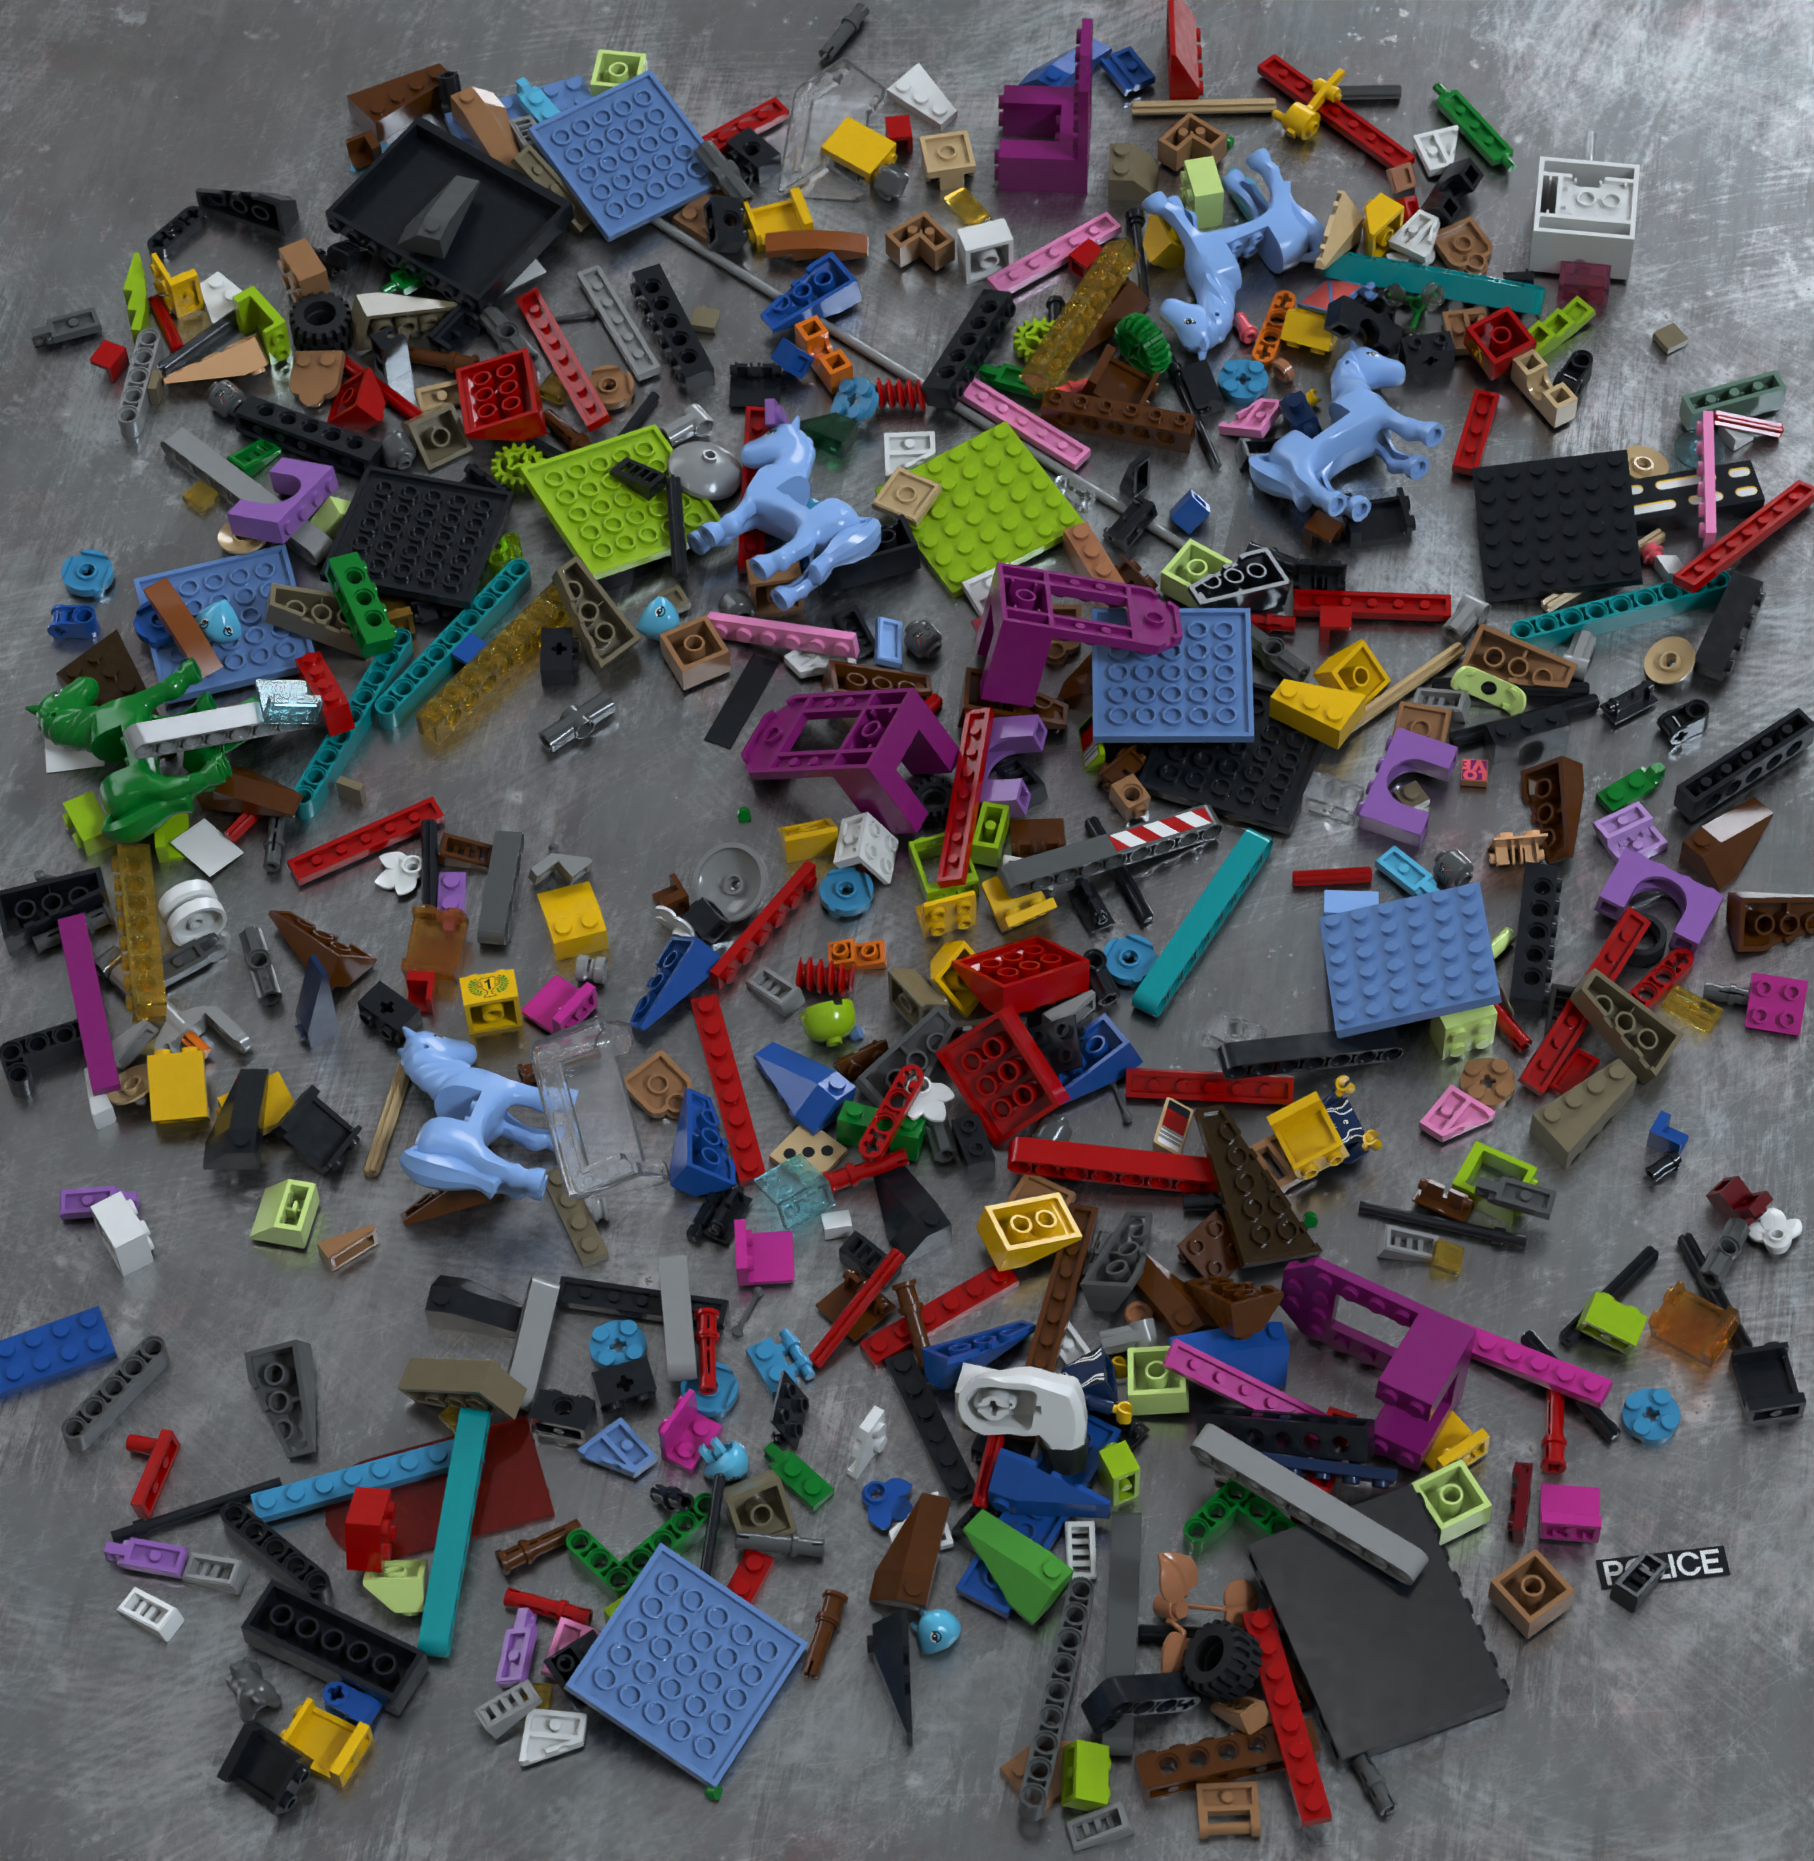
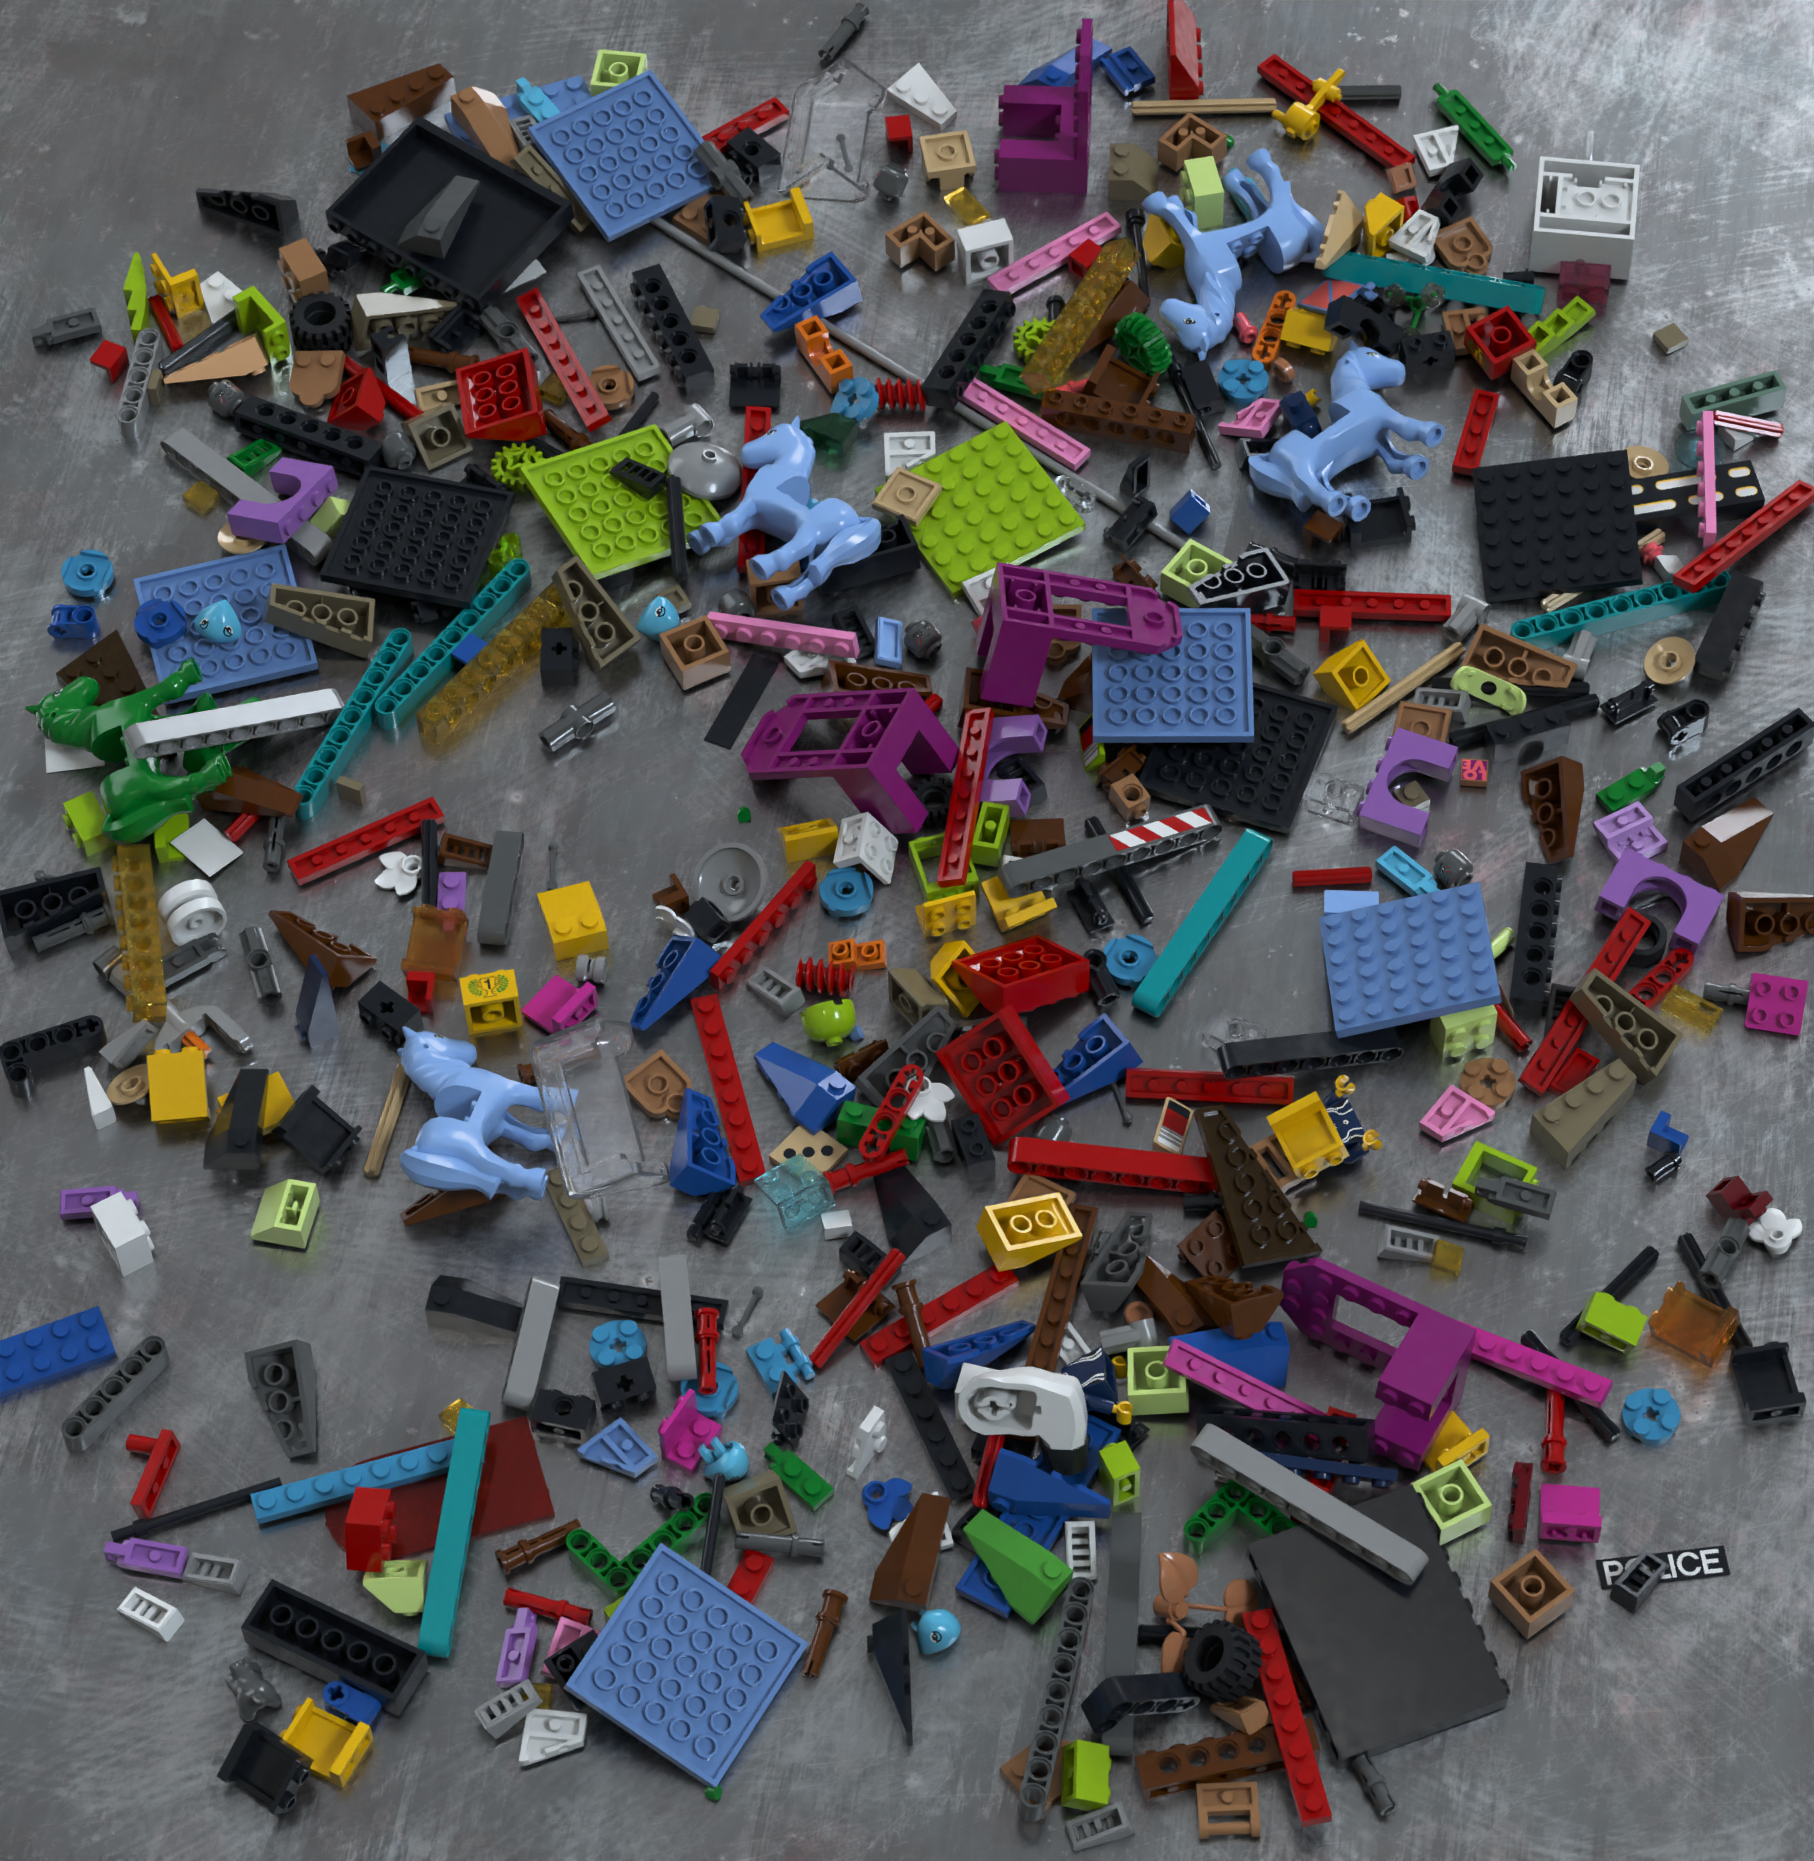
magenta tile [57,913,121,1097] -> none
dark orange slope [143,577,223,678] -> none
black beam [147,206,205,260] -> none
black beam [220,1501,333,1605] -> none
clear light blue bracket [255,679,323,724] -> none
red arch [295,651,355,737] -> none
medium nougat slope [317,1224,379,1272] -> none
green brick [325,552,397,658] -> none
pearl gold bracket [378,594,416,634] -> none
dark tan wedge [397,1356,527,1420] -> none
black piece [437,71,461,122] -> none
light grey slope [528,853,593,886] -> none
dark pink bracket [734,1219,795,1286] -> none
medium lavender hinge [764,398,788,430] -> none
dark orange slope [765,230,869,261] -> none
blue panel [770,338,815,379] -> none
yellow panel [819,116,897,189] -> none
black hinge [1027,1014,1086,1075] -> none
light grey slope [1042,990,1096,1024] -> none
nougat brick [1063,521,1125,608] -> none
yellow wedge [1269,679,1367,750] -> none
light nougat hinge [1487,830,1548,867] -> none

